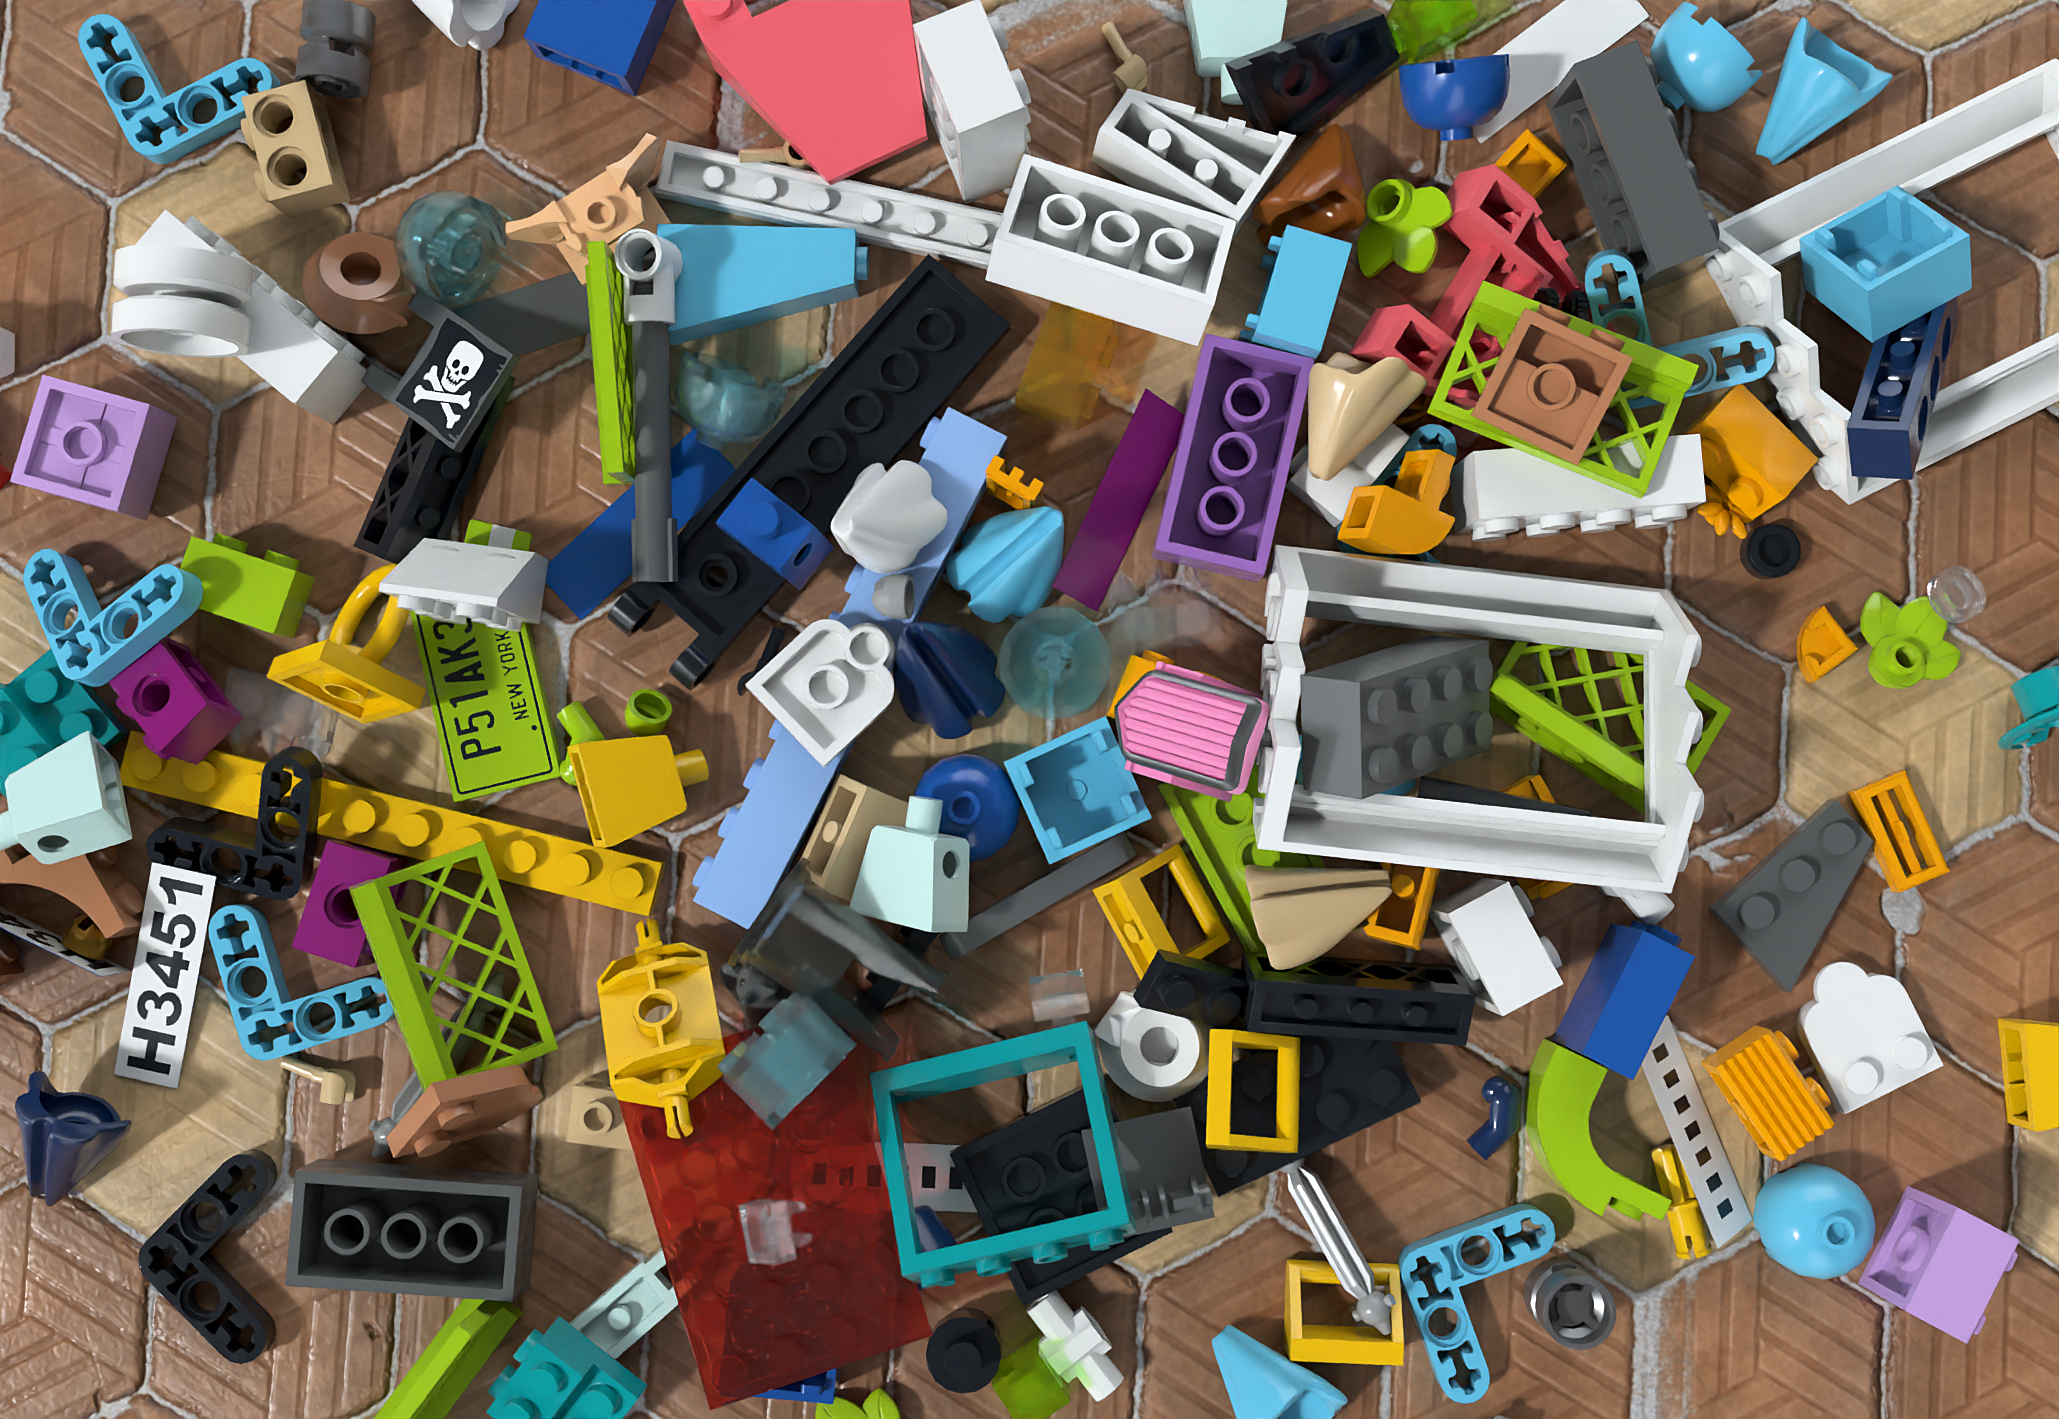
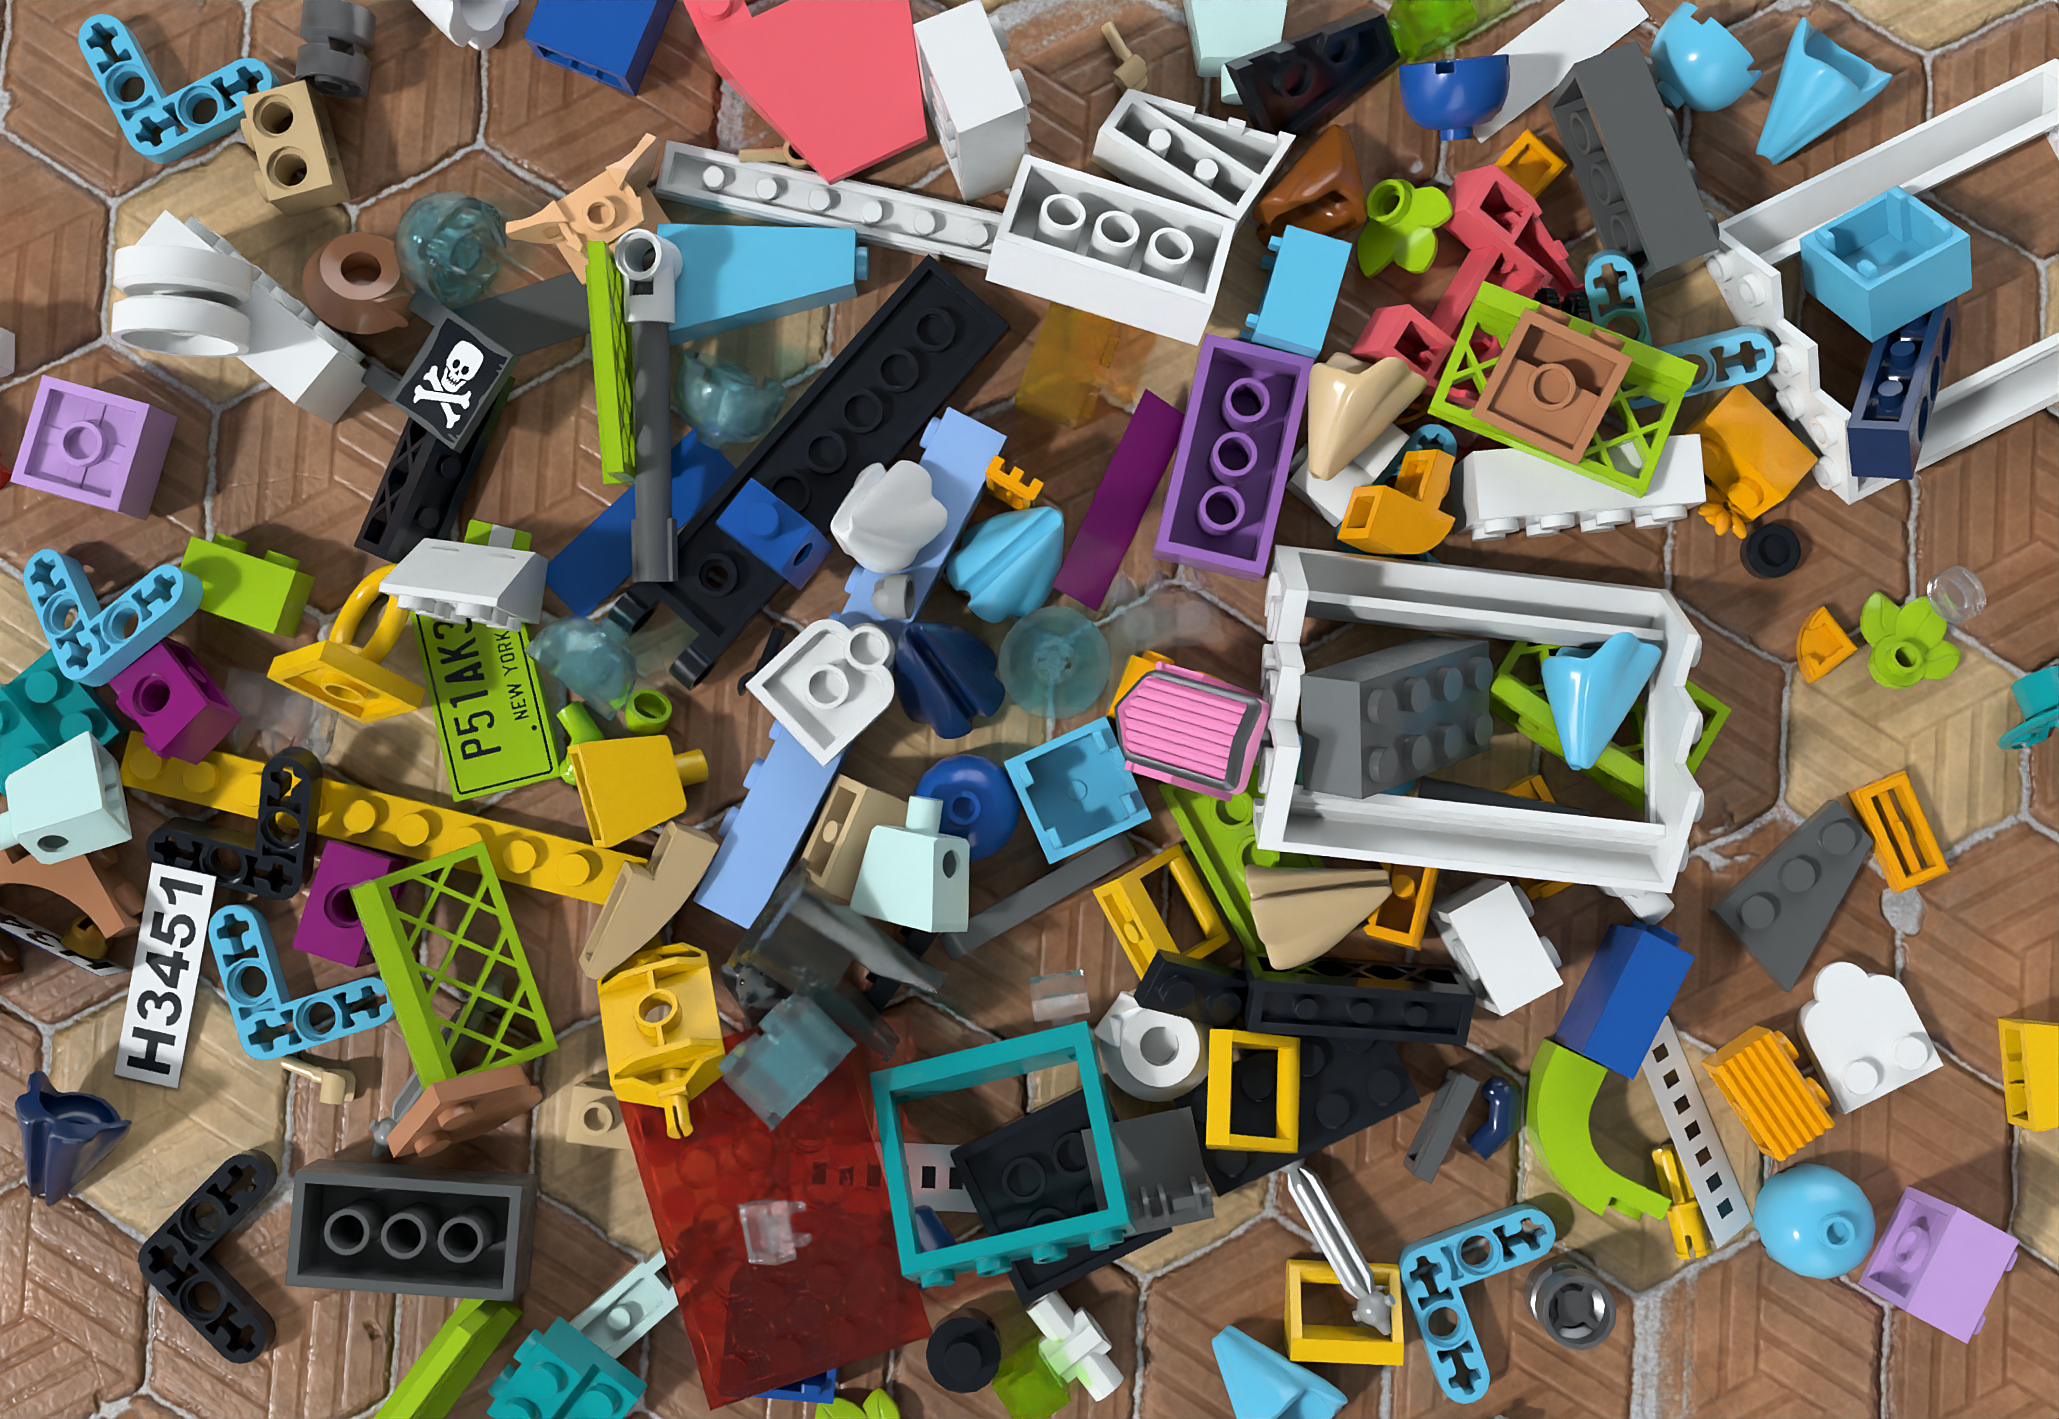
none -> clear light blue cylinder [524,615,638,722]
none -> tan slope [578,818,719,980]
none -> dark grey tile [1403,1067,1480,1184]
none -> medium azure hat [1541,632,1662,770]

